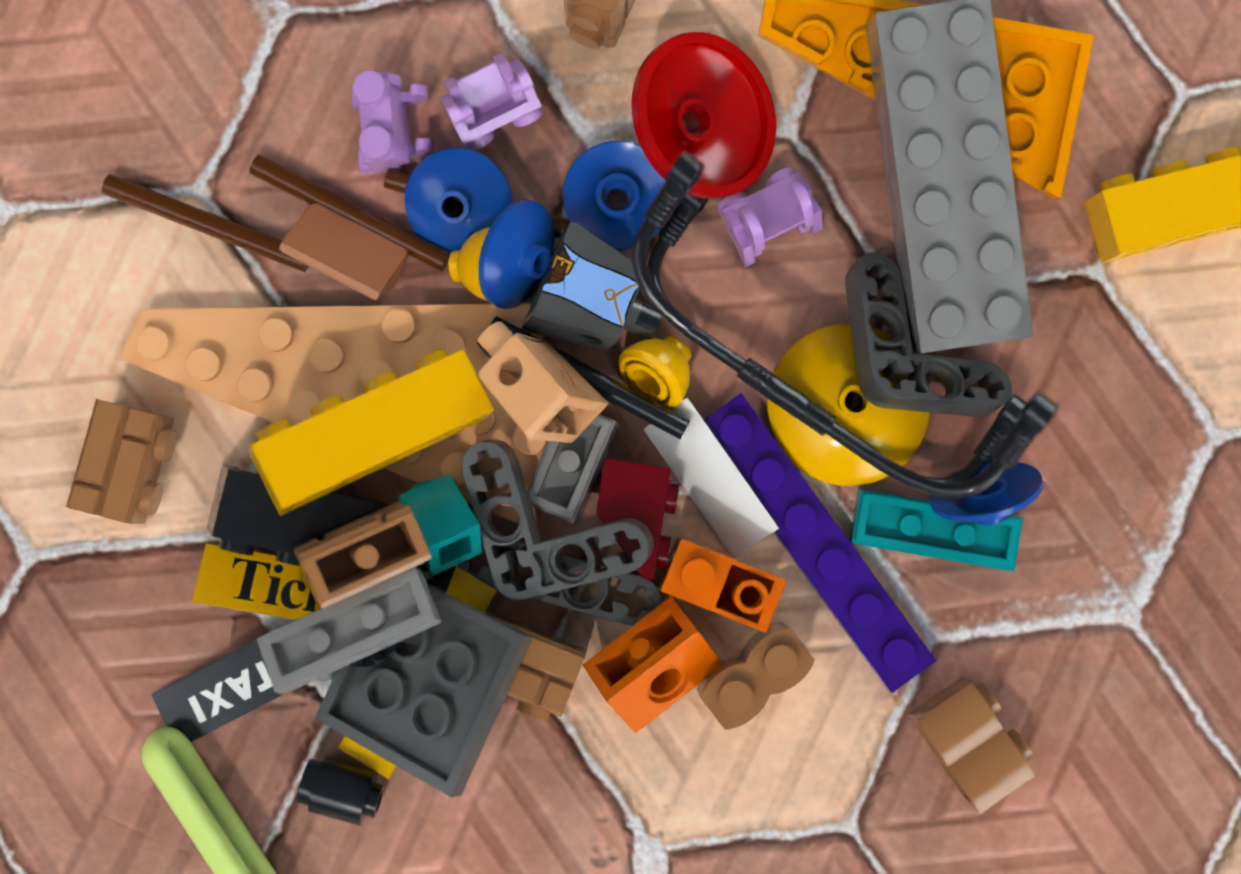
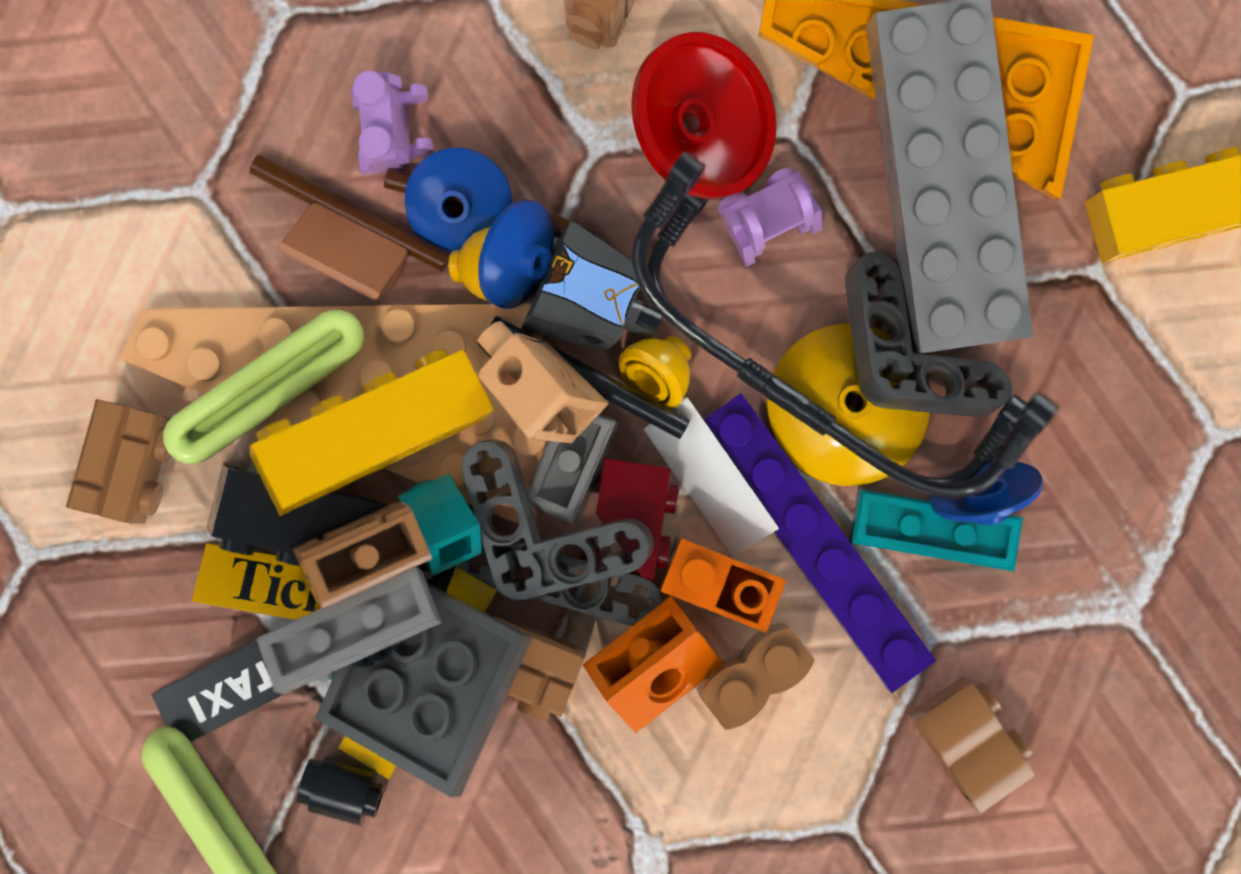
reddish brown bar [102,174,309,272] -> none
lavender piece [440,53,543,150] -> none
blue dish [563,141,666,250] -> none
none -> yellowish green piece [163,309,364,464]

